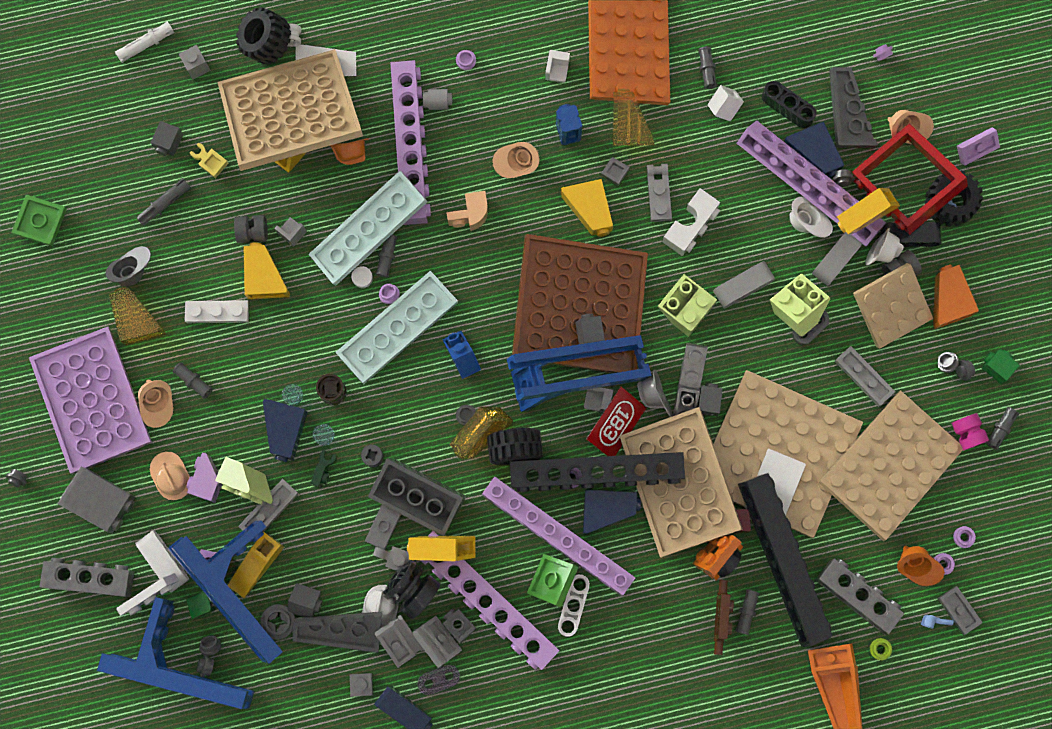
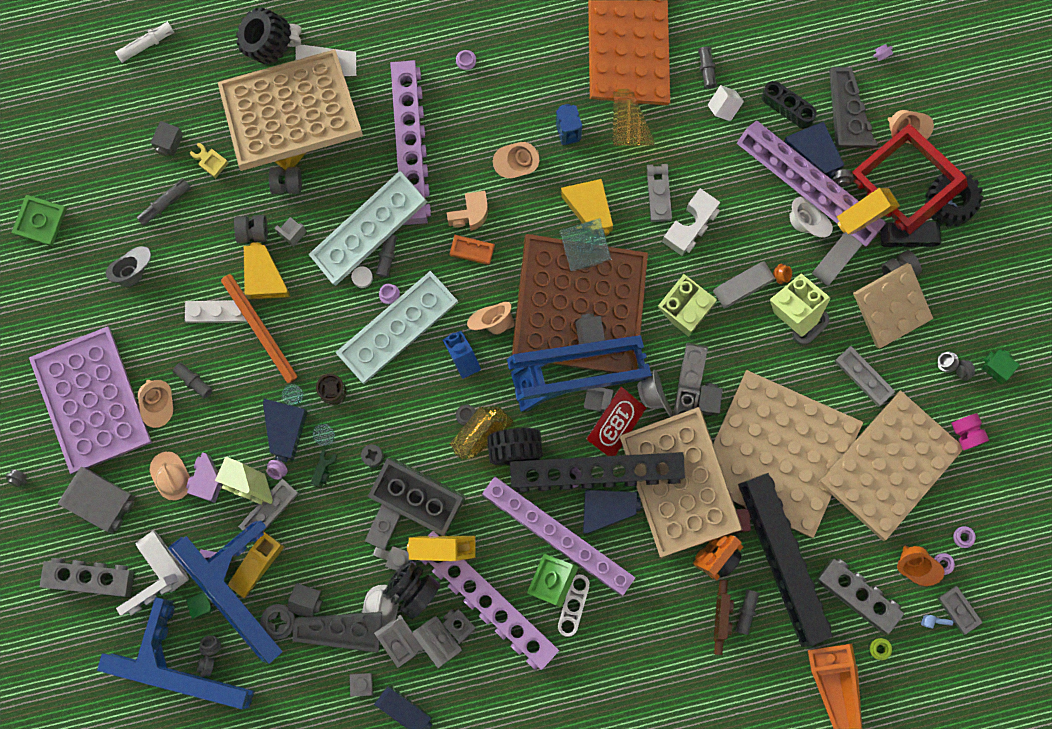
clear yellow slope [109,287,166,345] -> none
light grey brick [179,45,211,79] -> none
orange piece [330,139,369,165] -> none
clear purple plate [418,665,460,695] -> none
light grey brick [423,89,452,110] -> none
white panel [545,50,570,83] -> none
flat silver plate [601,157,630,186] -> none
white sticker [745,448,806,516] -> none
white piece [866,228,904,266] -> none
orange slope [933,264,979,329] -> none
lavender plate [957,127,1000,165] -> none
dark grey pin [986,407,1019,450] -> none
none -> orange axle [221,274,297,383]
none -> lavender plate [266,460,288,480]
none -> dark grey wheel [269,167,302,194]
none -> orange plate [449,235,495,265]
none -> light nougat piece [467,302,515,335]
none -> clear light blue slope [560,218,611,271]
none -> orange plate [773,263,792,284]

